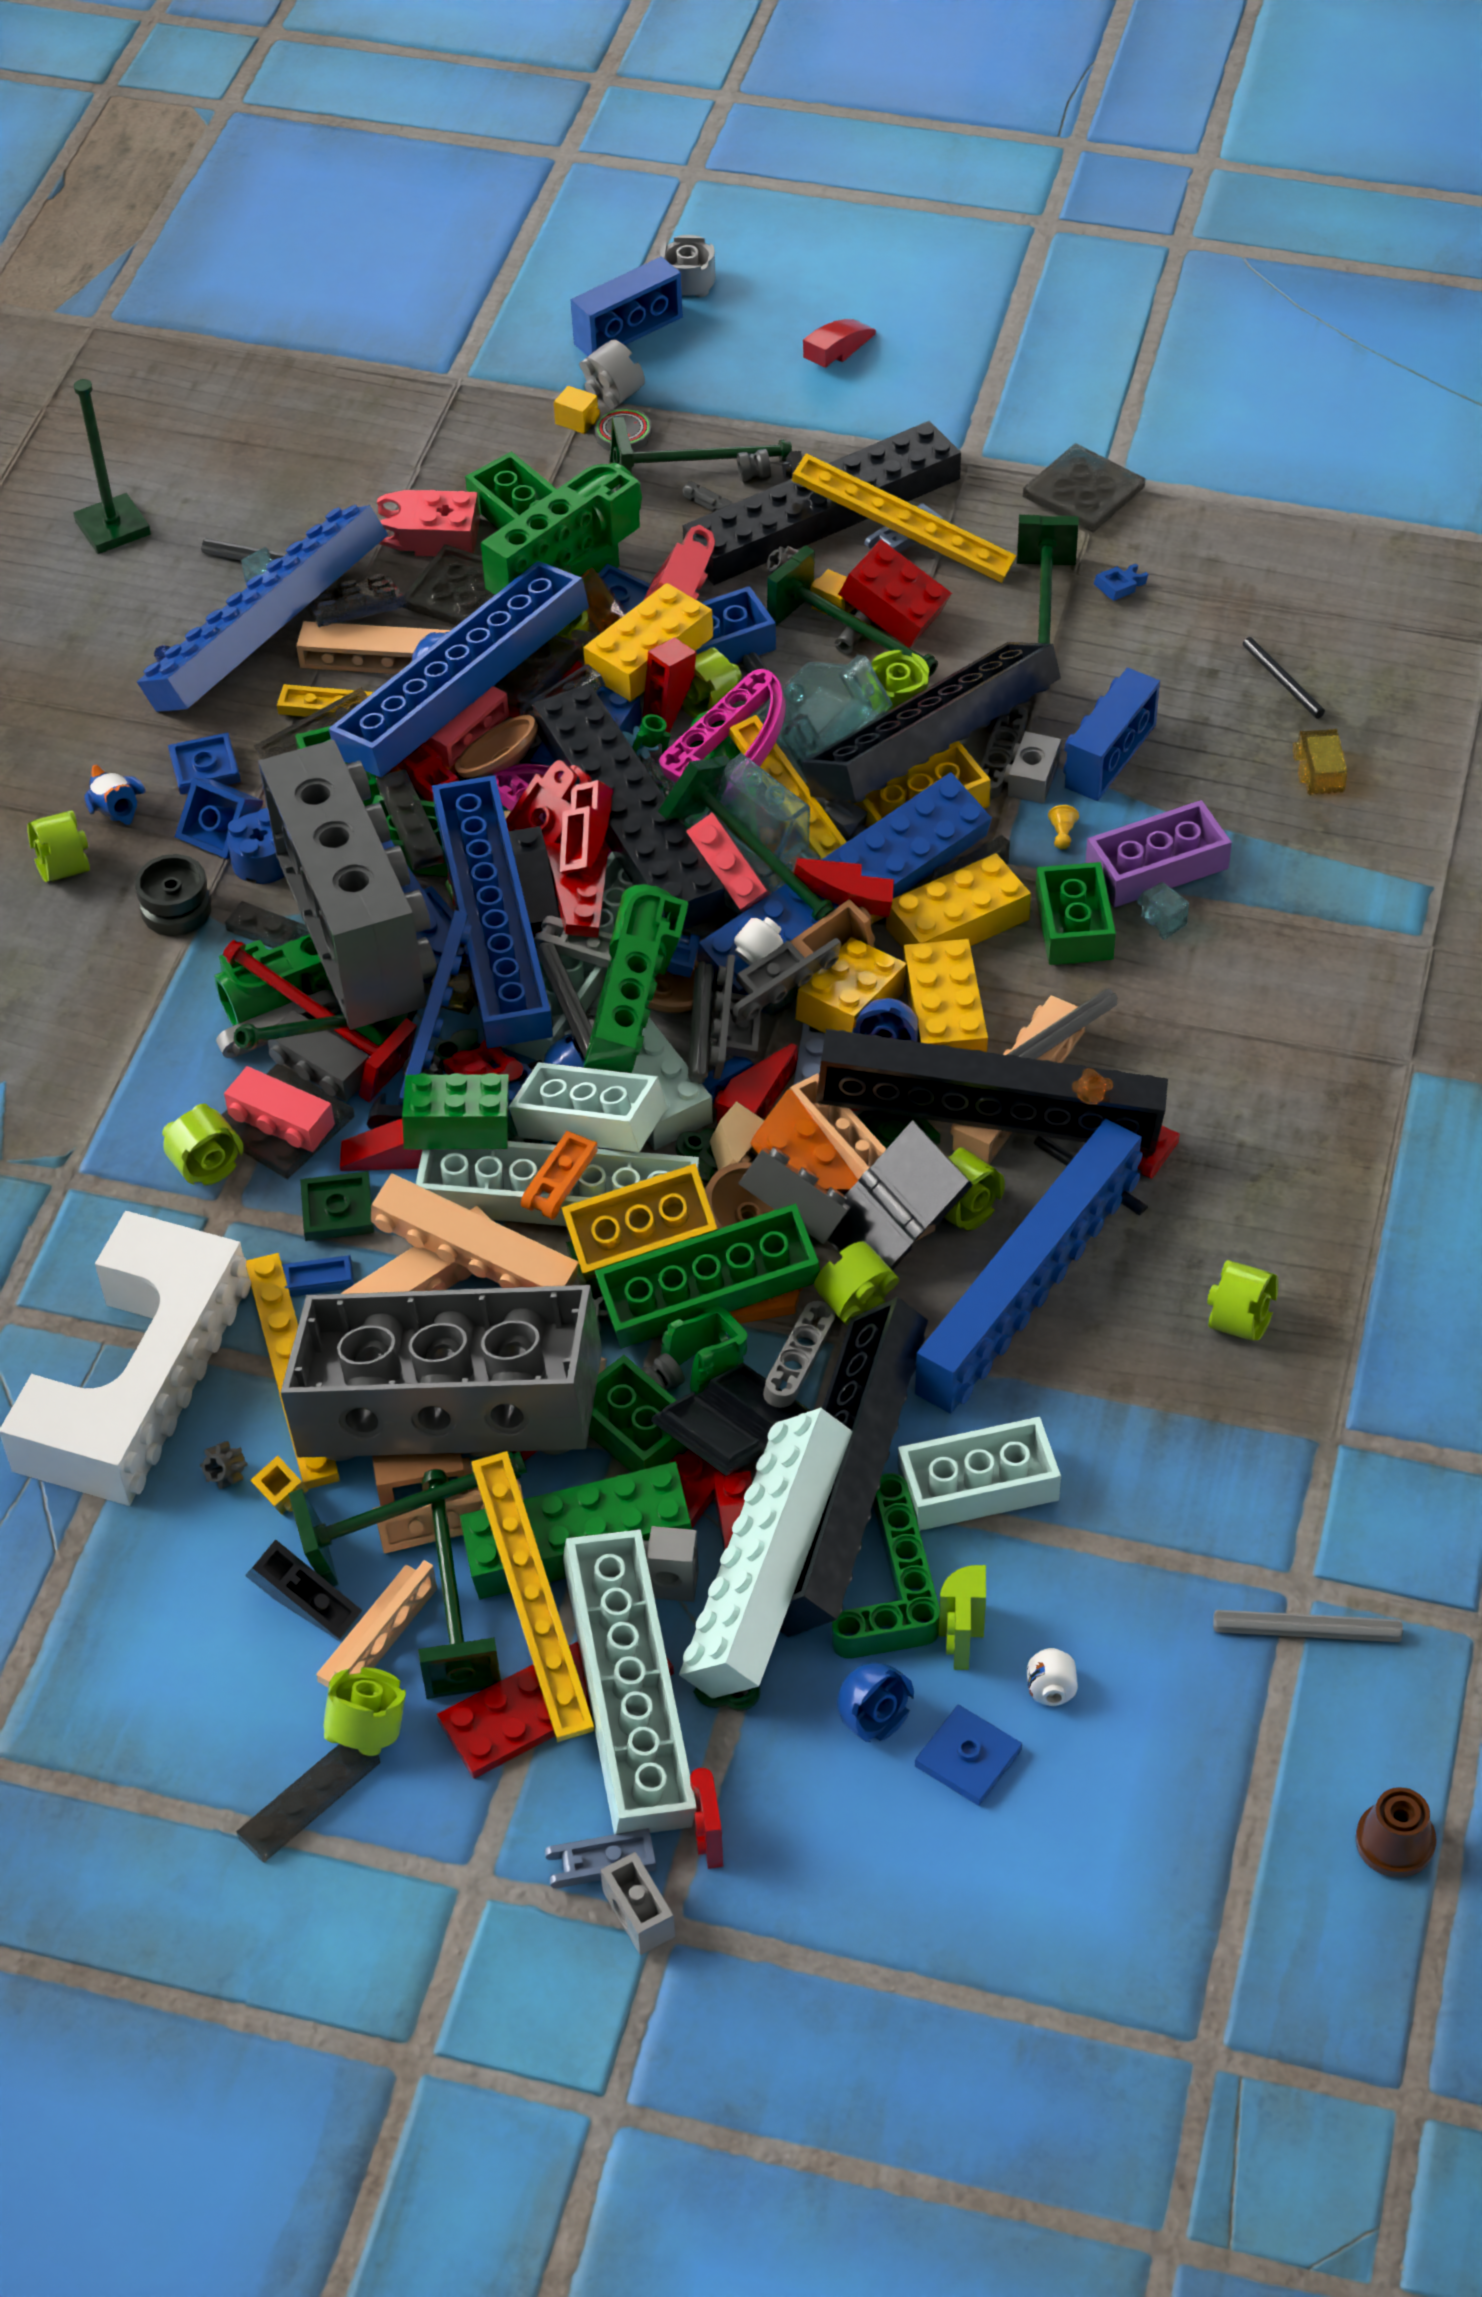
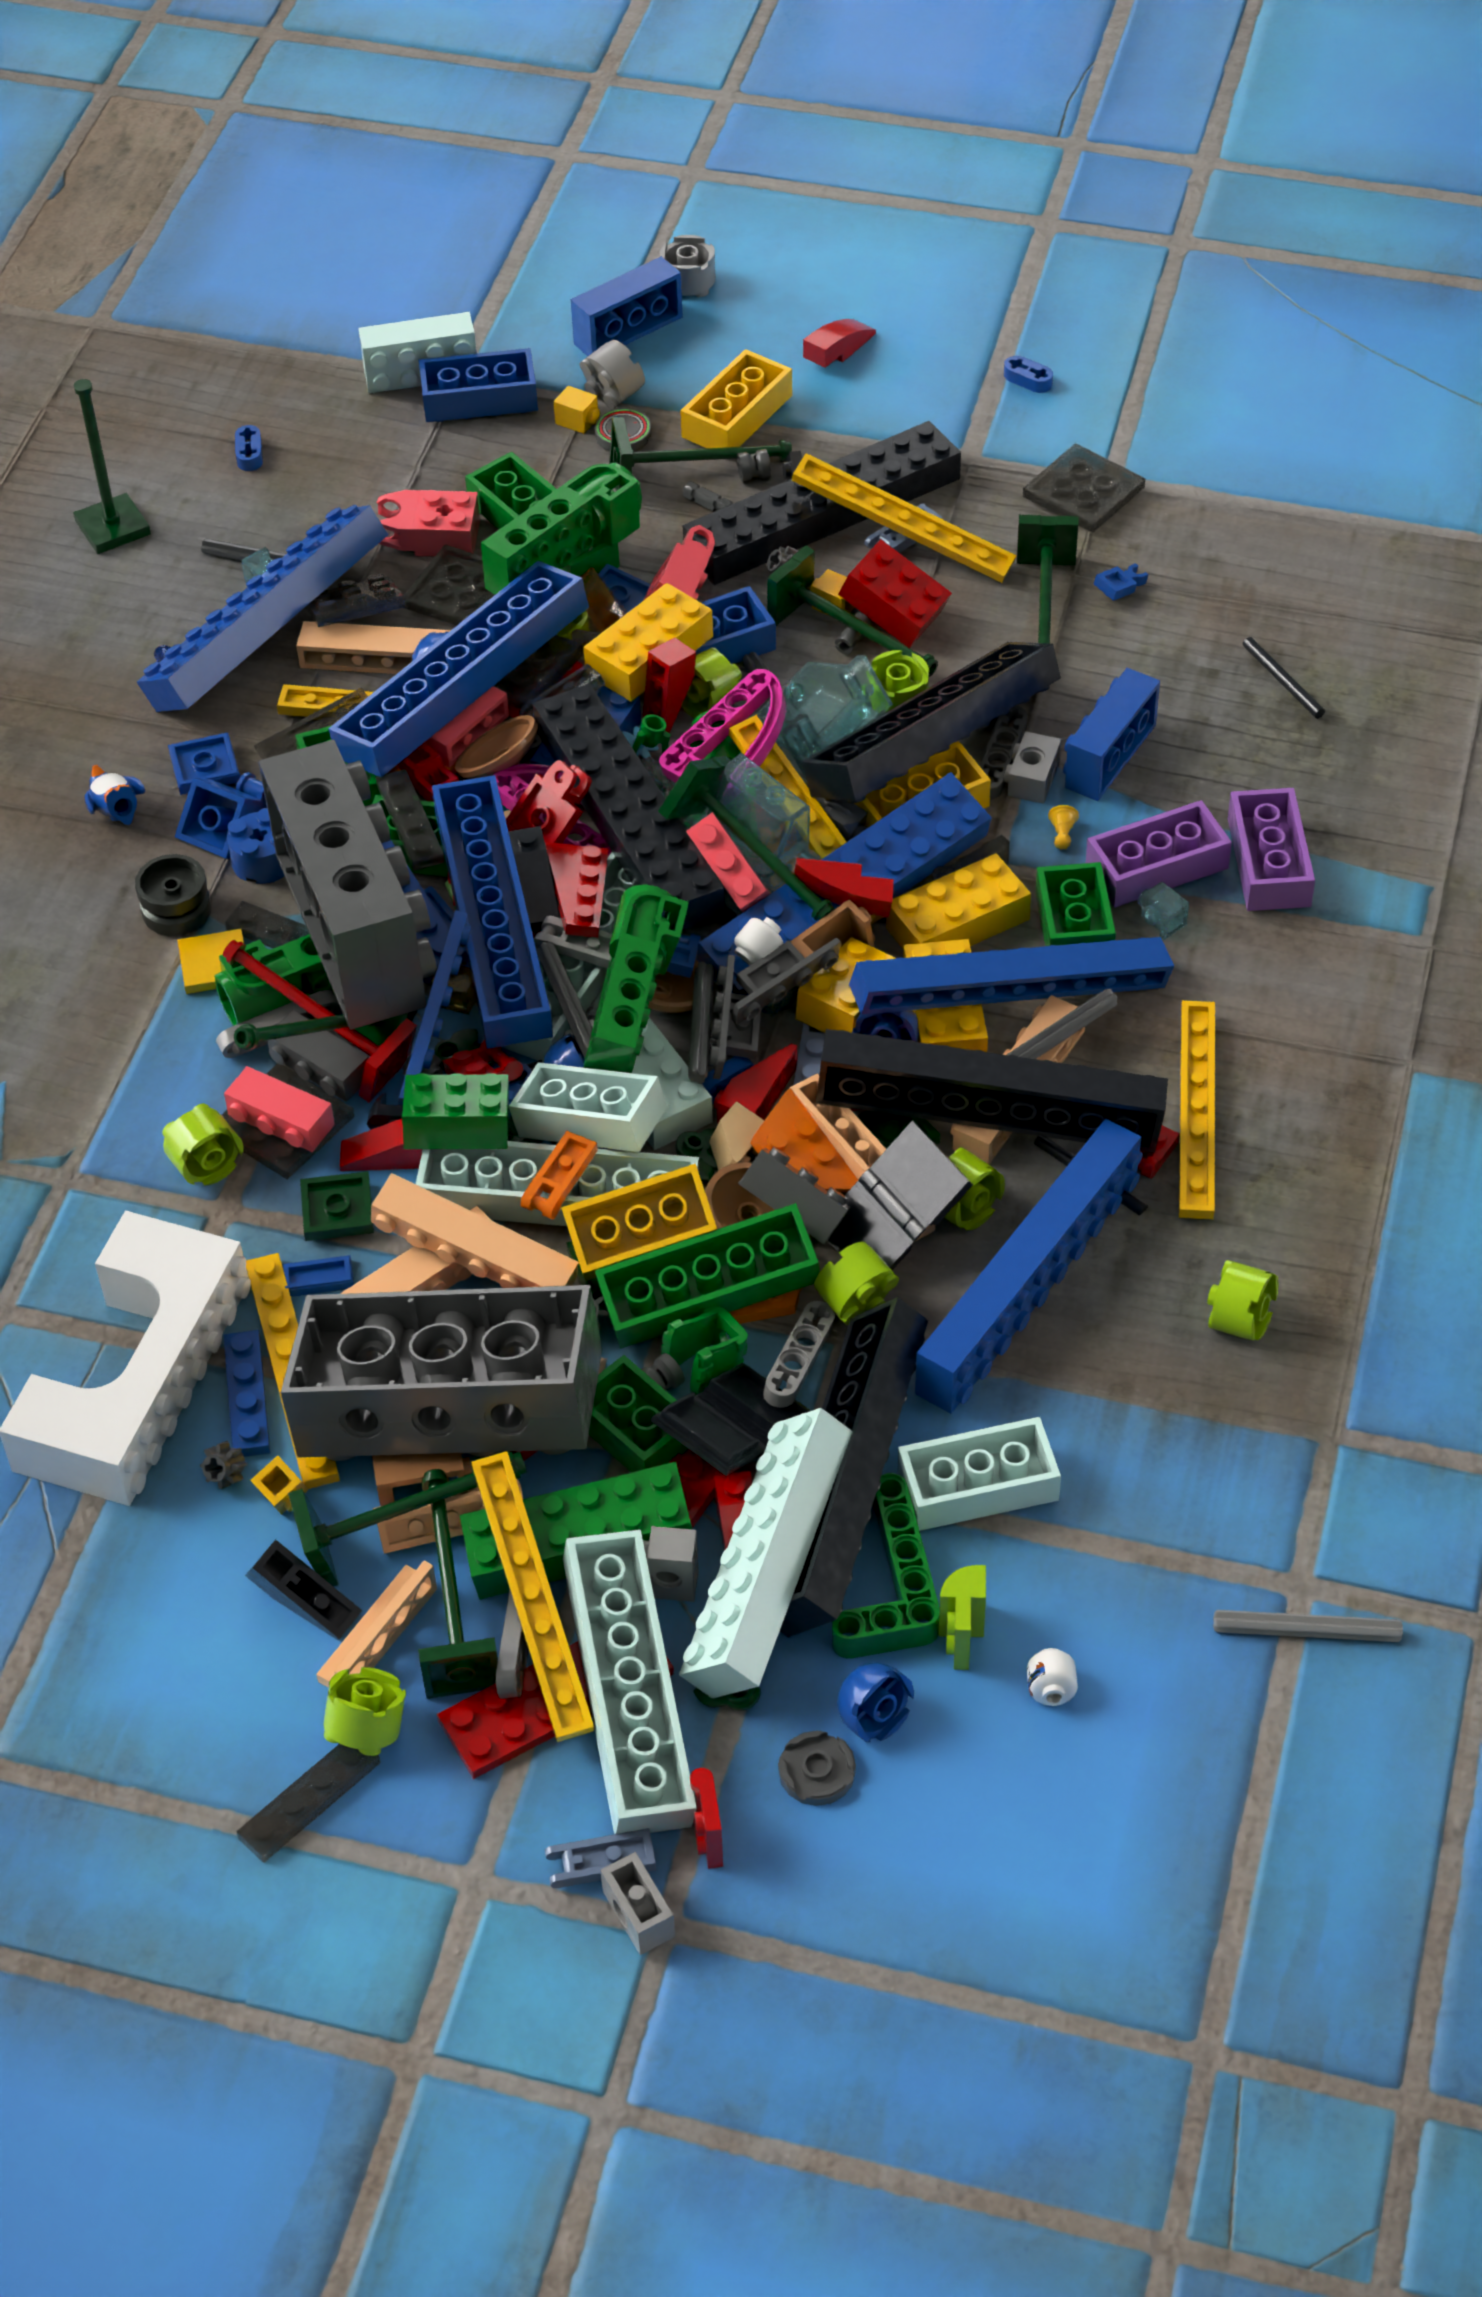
lime brick [27,810,90,882] -> none
red slope [560,780,613,874] -> none
blue plate [915,1704,1022,1806] -> none
clear orange plate [1072,1068,1113,1104] -> none
clear yellow brick [1293,729,1348,795] -> none
reddish brown piece [1355,1787,1436,1878] -> none
none -> yellow tile [177,929,244,994]
none -> blue plate [223,1330,271,1457]
none -> blue beam [235,425,263,471]
none -> blue bush [236,772,267,809]
none -> light aqua brick [358,312,477,394]
none -> blue brick [418,348,538,422]
none -> dark grey beam [496,1591,529,1699]
none -> yellow brick [680,349,793,448]
none -> dark grey tile [778,1730,856,1806]
none -> blue brick [849,937,1174,1015]
none -> blue beam [1004,356,1053,393]
none -> yellow plate [1179,1000,1215,1220]
none -> medium lavender brick [1227,788,1315,911]

